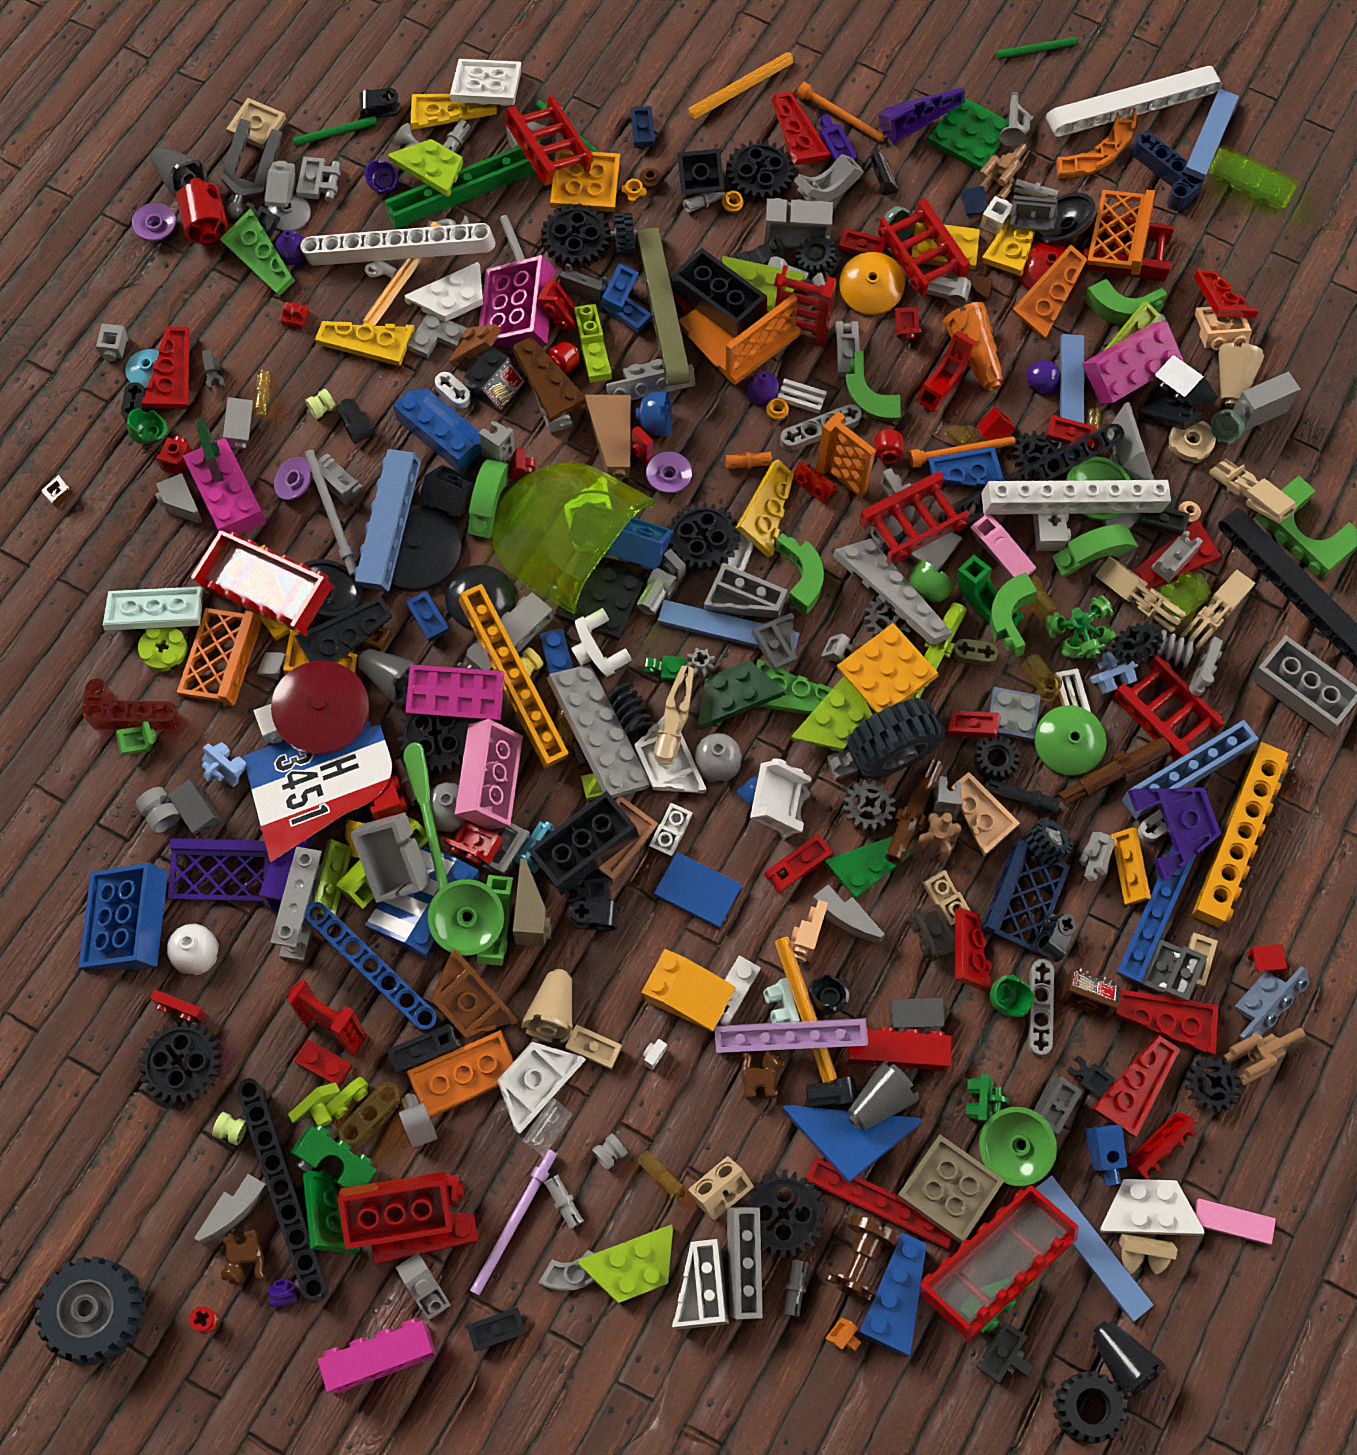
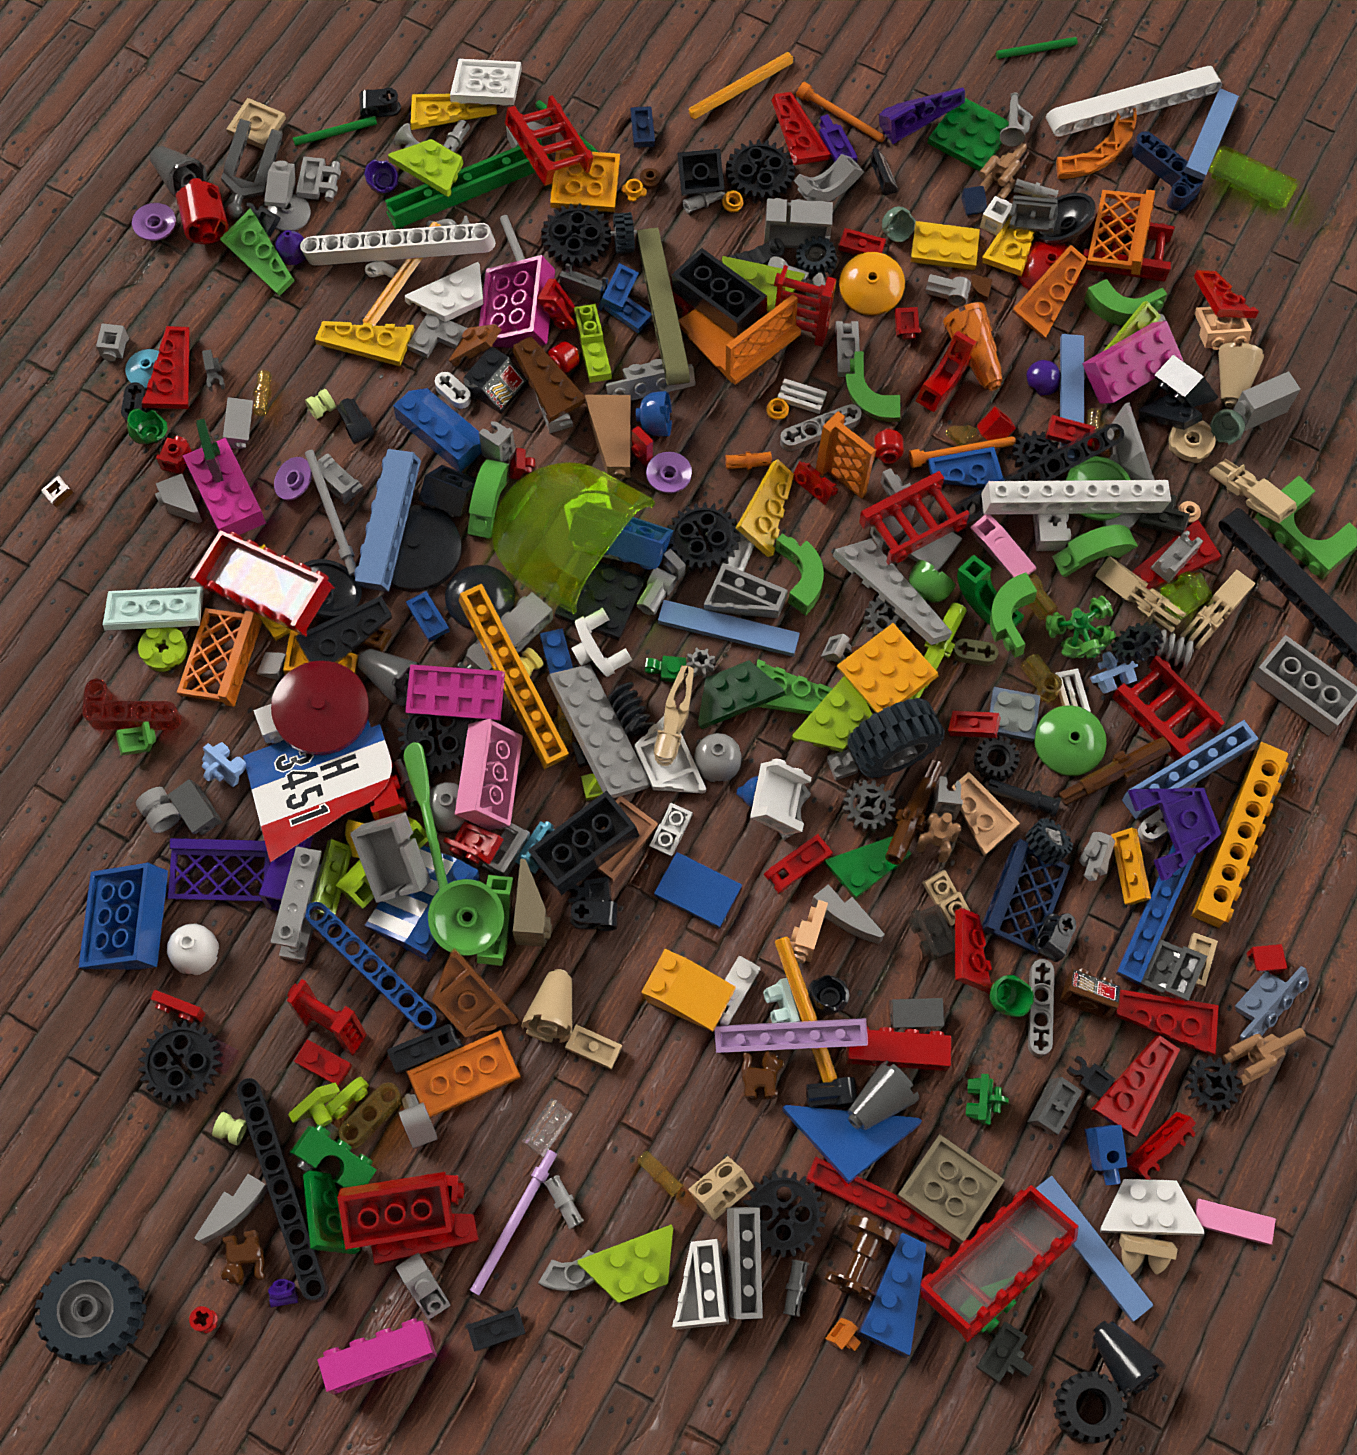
red tile [280,302,309,329] -> none
white wing [497,1042,586,1134] -> none
light grey wheel [592,1133,628,1170] -> none
white plate [643,1039,667,1070] -> none
dark purple helmet [745,371,780,406] -> none
dark grey wing [751,613,796,672] -> none
red fence [878,198,970,297] -> none
bright green dish [979,1107,1057,1186] -> none
light grey plate [1189,637,1223,696] -> none

